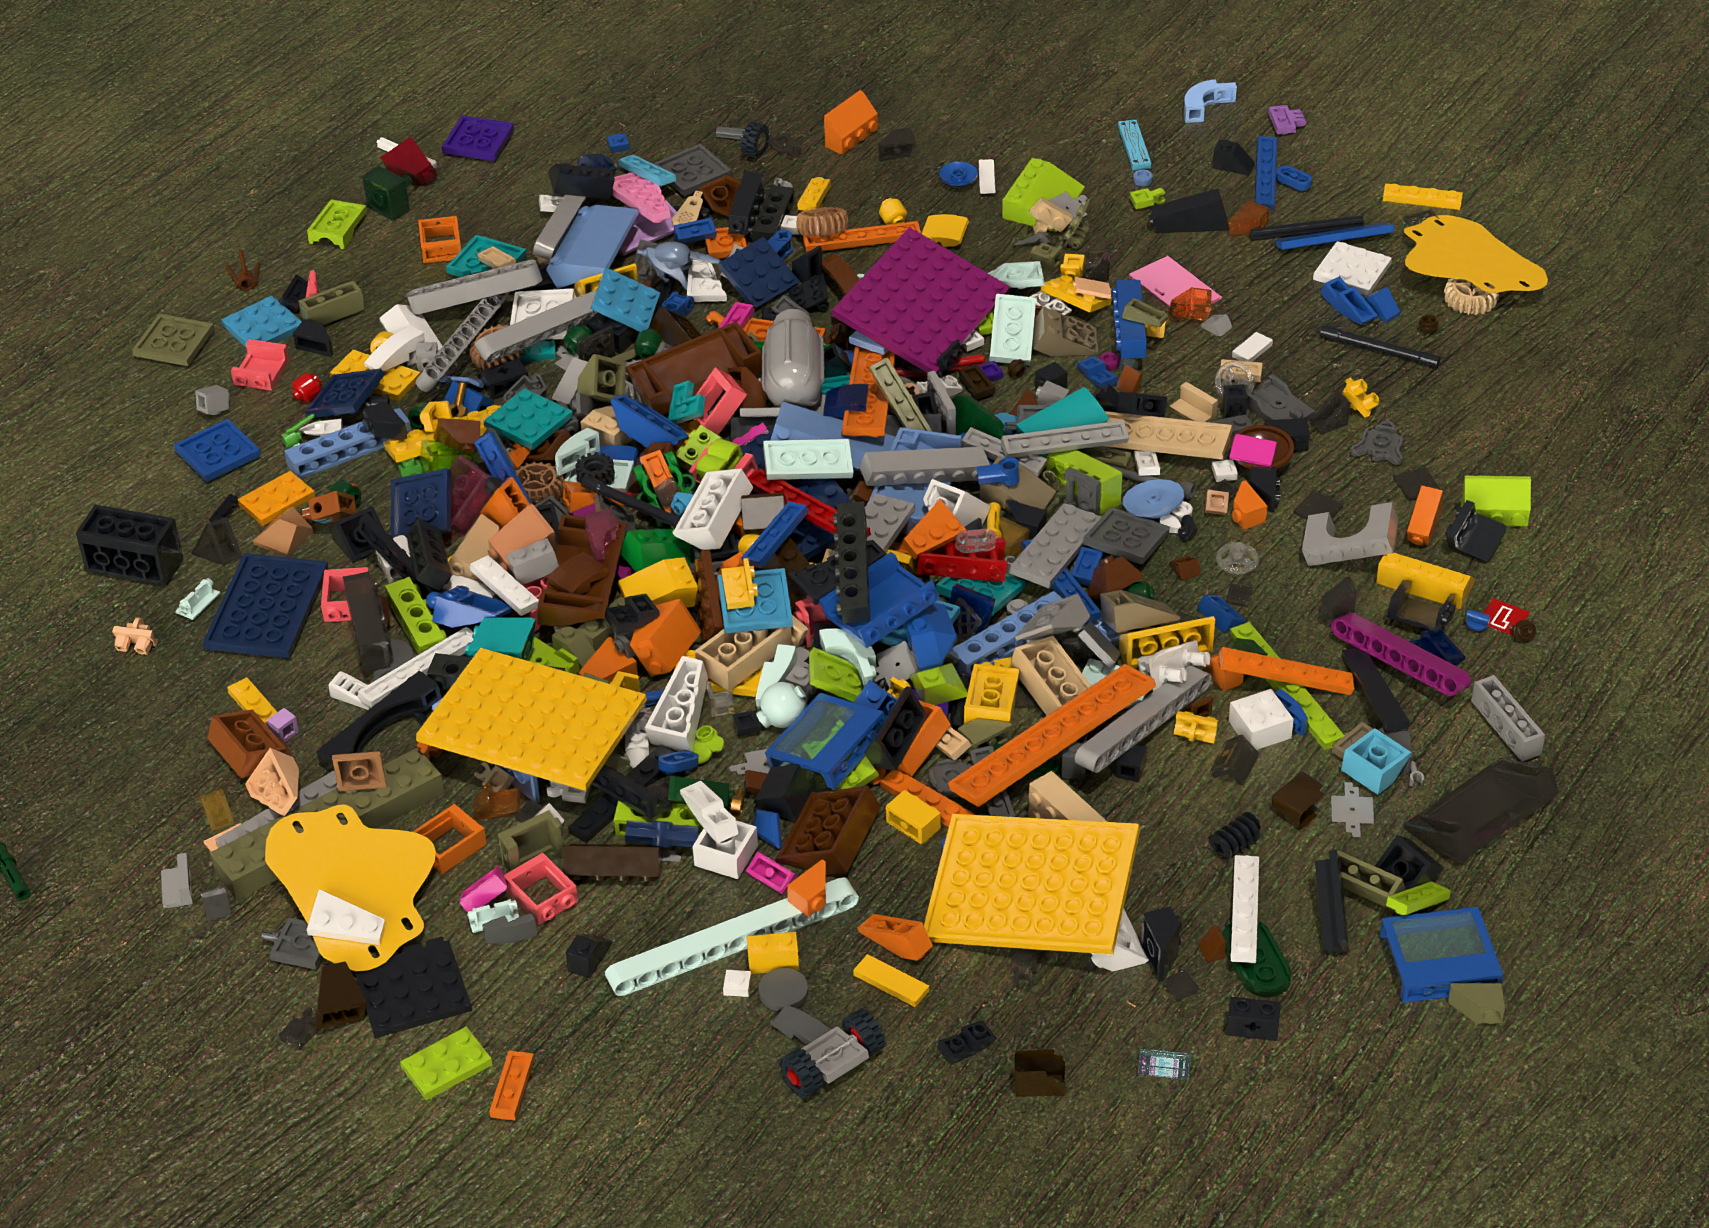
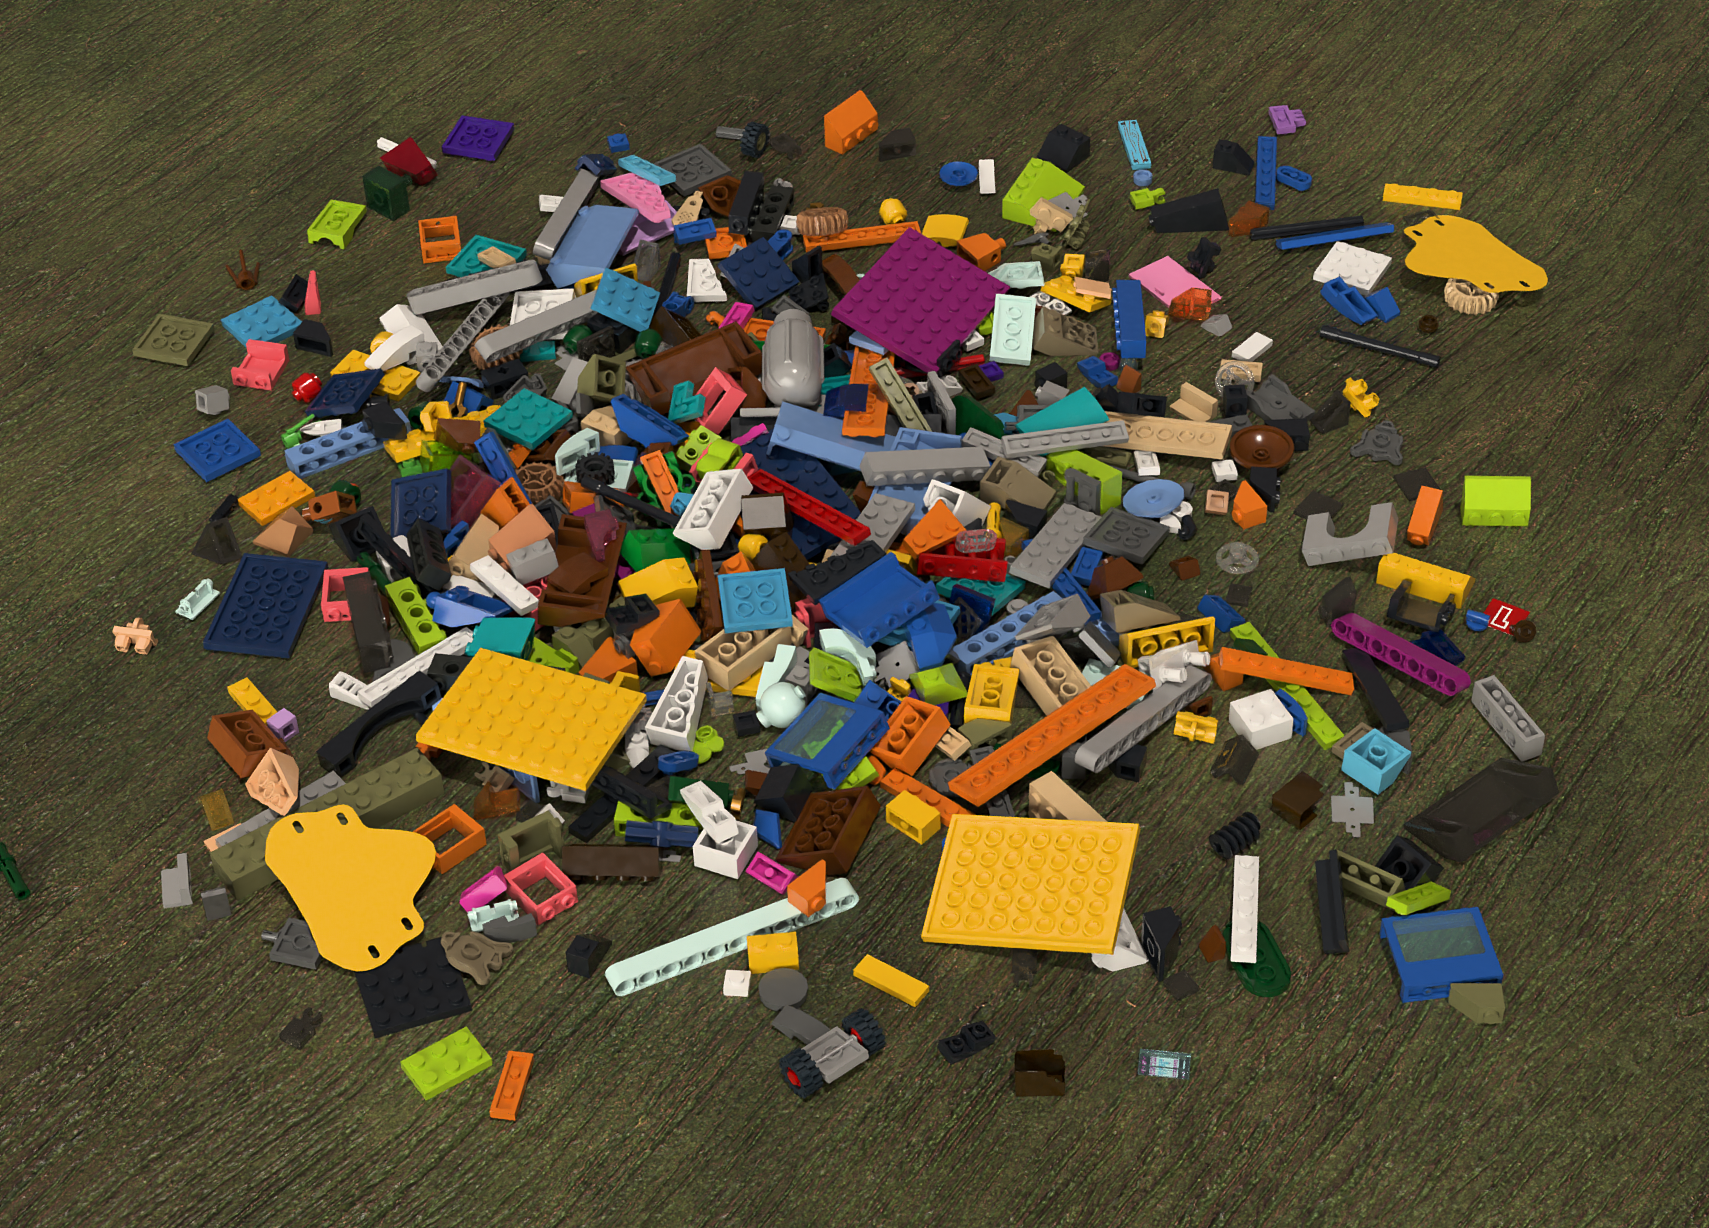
black brick [76,505,183,586] -> none
olive brick [299,281,365,325] -> none
white wing [307,889,386,945] -> none
dark brown slope [315,961,367,1029] -> none
medium nougat slope [332,751,386,791] -> none
black piece [484,477,502,496] -> none
black slope [548,163,615,199] -> none
sand blue hair [637,242,721,290] -> none
clear smoke tile [654,477,682,508] -> none
yellow bracket [721,558,758,609] -> none
blue plate [741,501,809,568] -> none
light aqua plate [763,439,853,480] -> none
yellow plate [797,177,831,211] -> none
pearl dark grey brick [833,501,871,623] -> none
orange slope [857,914,933,961] -> none
black slope [864,686,928,771] -> none
blue piece [976,457,1020,486] -> none
dark brown plate [1007,359,1026,379] -> none
olive slope [1121,298,1169,327] -> none
light blue arch [1184,79,1237,123] -> none
black brick [1226,996,1281,1041] -> none
dark pink slope [1229,434,1277,467] -> none
light grey hand [1409,761,1424,787] -> none
black bracket [1445,500,1507,562] -> none
none -> dark green pin [356,552,391,596]
none -> dark tan tile [441,931,513,985]
none -> blue slope [443,520,469,558]
none -> orange torso [957,233,1006,271]
none -> black slope [1037,124,1091,173]
none -> black hips [1187,237,1221,278]

